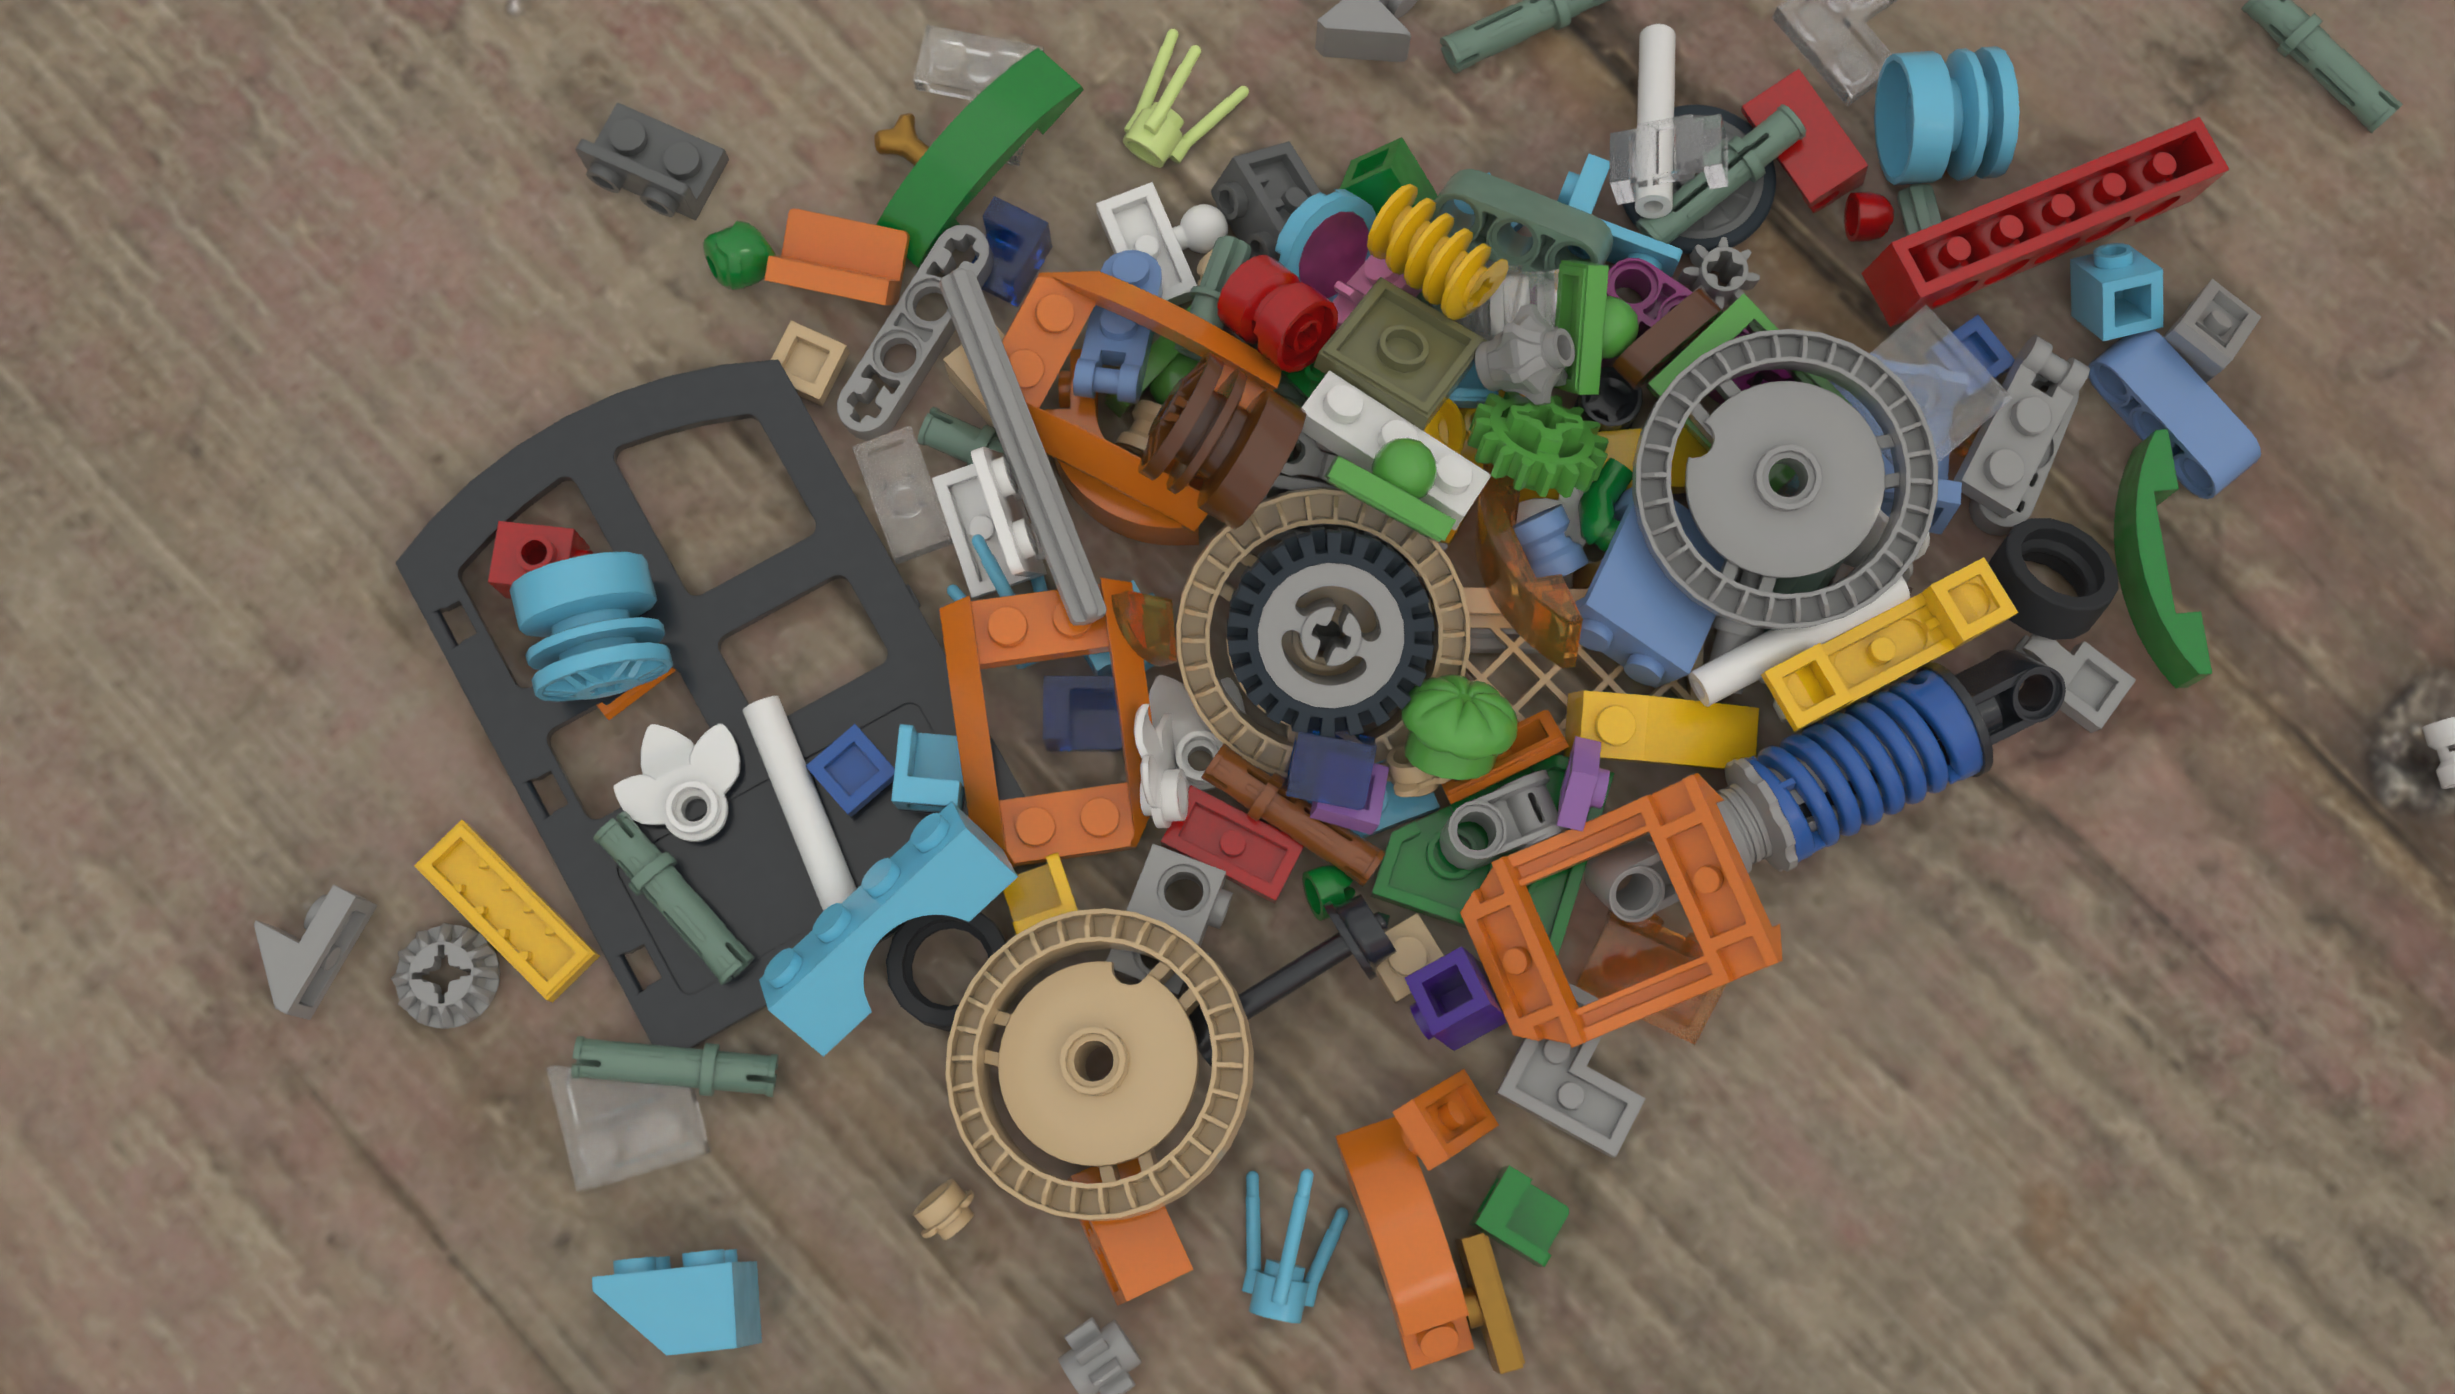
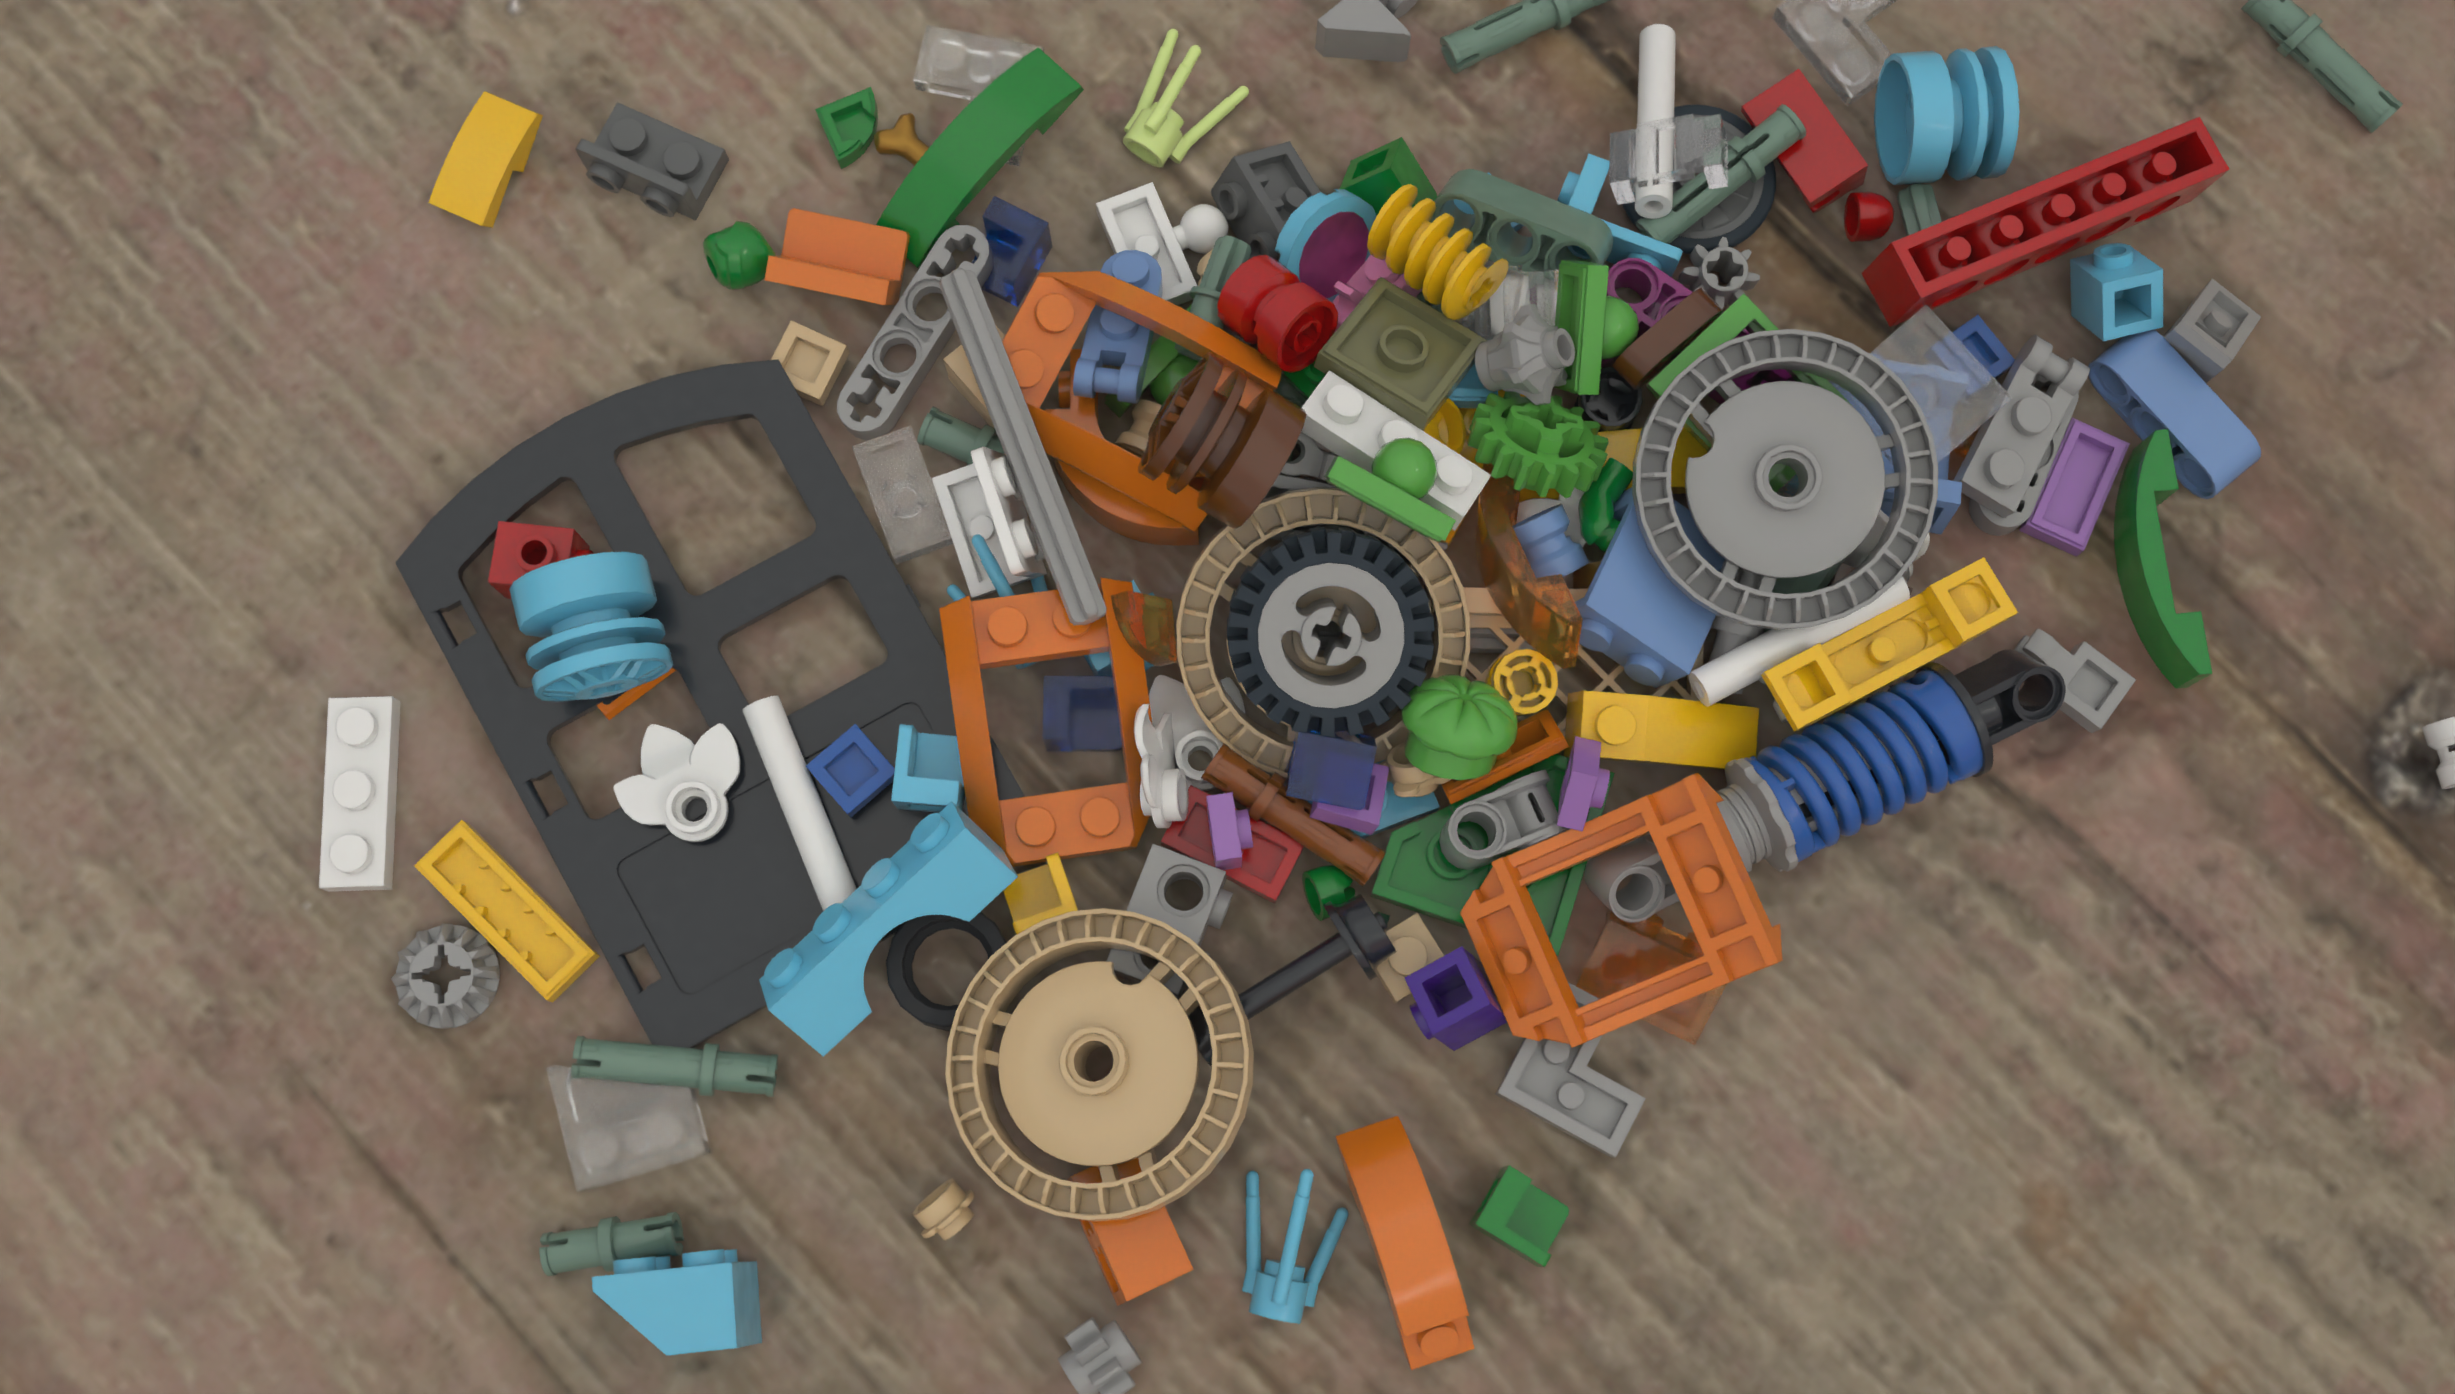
light grey slope [254,885,378,1020] -> none
sand green pin [593,811,755,985] -> none
orange plate [1392,1069,1499,1171] -> none
pearl gold plate [1455,1233,1525,1374] -> none
black tyre [1988,518,2119,640] -> none
none -> white plate [319,696,401,891]
none -> yellow slope [428,91,543,228]
none -> sand green pin [539,1212,684,1276]
none -> green tile [815,87,878,169]
none -> medium lavender plate [1206,792,1253,870]
none -> yellow wheel [1485,649,1558,716]
none -> medium lavender tile [2019,418,2130,557]

